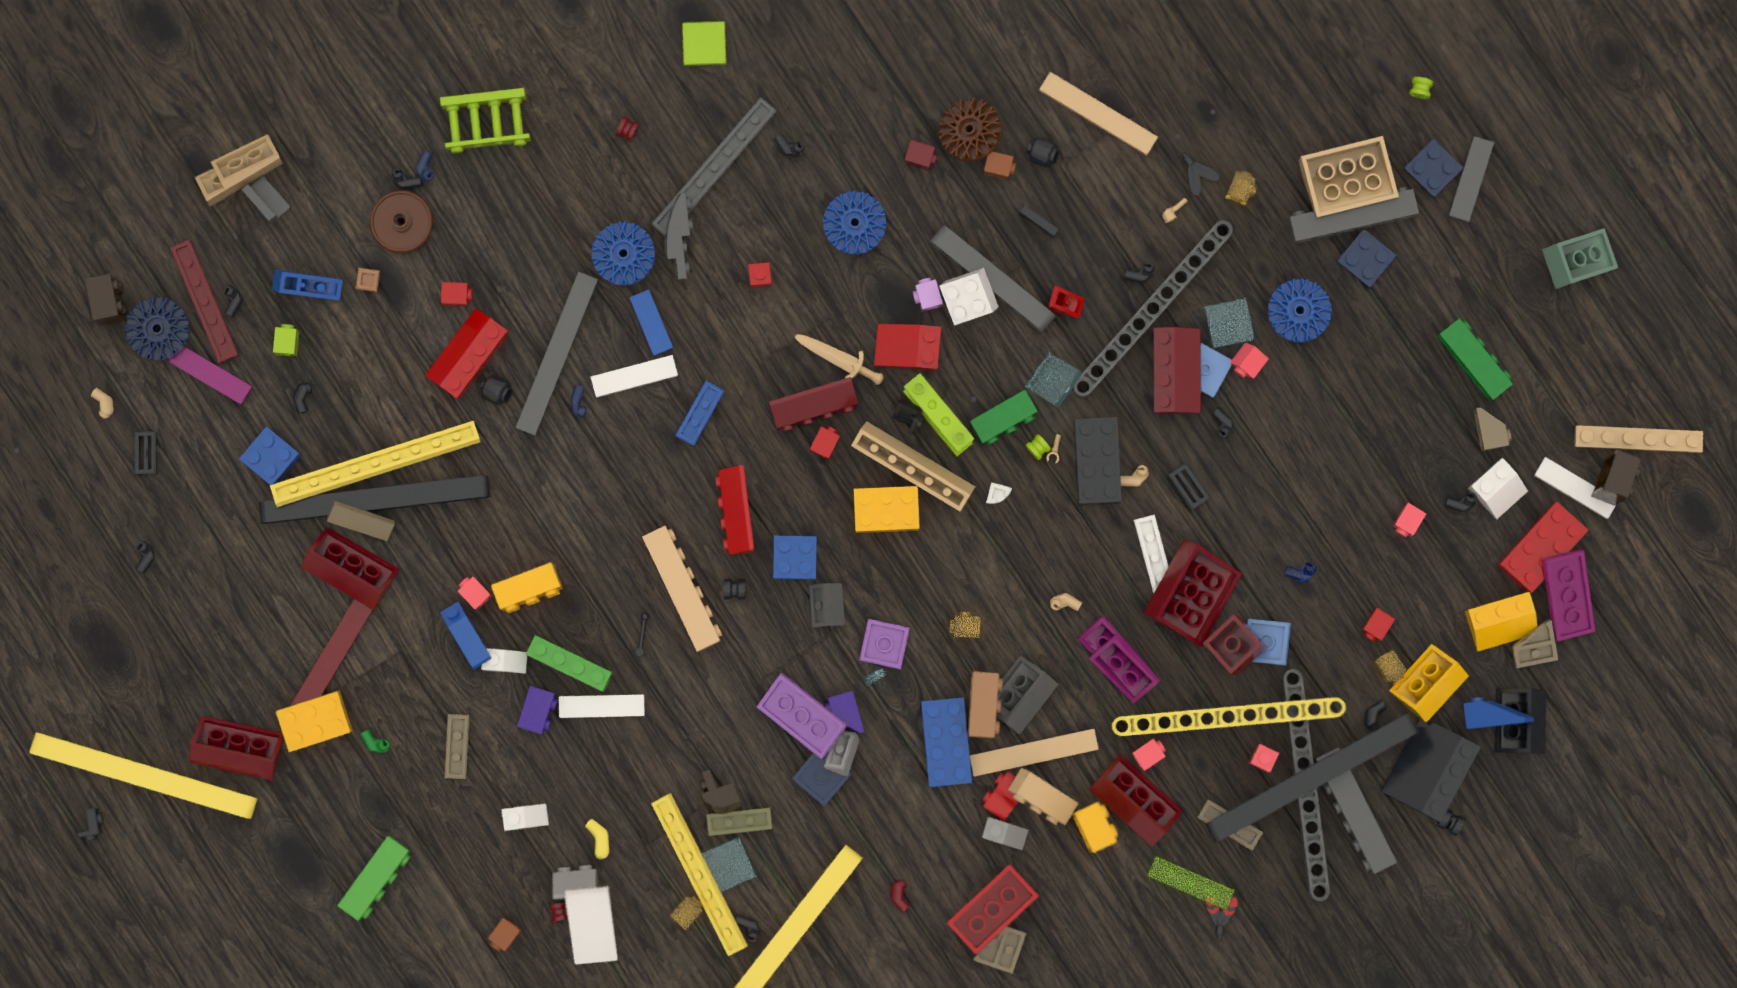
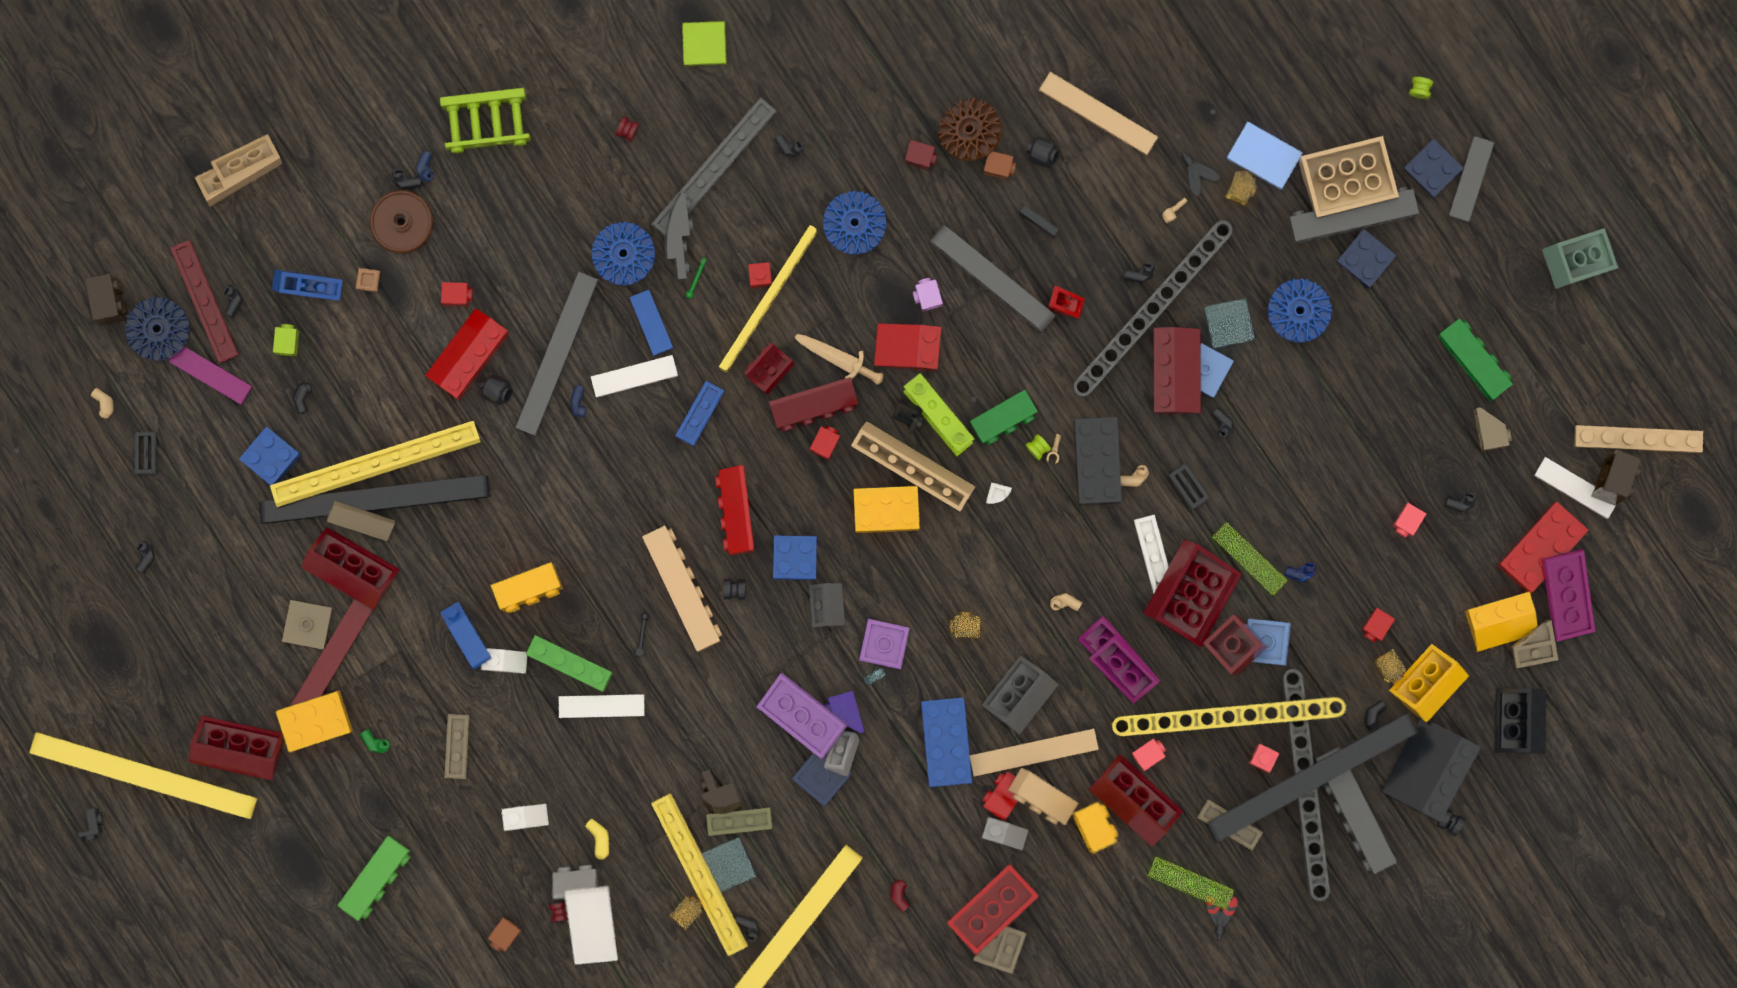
dark grey panel [241,177,290,224] -> none
coral brick [458,577,492,610] -> none
dark purple brick [517,686,558,735] -> none
white brick [939,268,999,325] -> none
medium nougat slope [967,672,1002,738] -> none
clear light blue tile [1025,353,1082,408] -> none
coral brick [1230,343,1269,379] -> none
blue slope [1464,697,1534,729] -> none
white slope [1468,458,1528,520] -> none
none -> dark tan plate [282,600,333,650]
none -> green hinge [685,257,707,299]
none -> light yellow tile [719,225,817,373]
none -> dark red bracket [744,342,795,395]
none -> clear neon green tile [1211,522,1288,596]
none -> light blue tile [1227,122,1302,190]

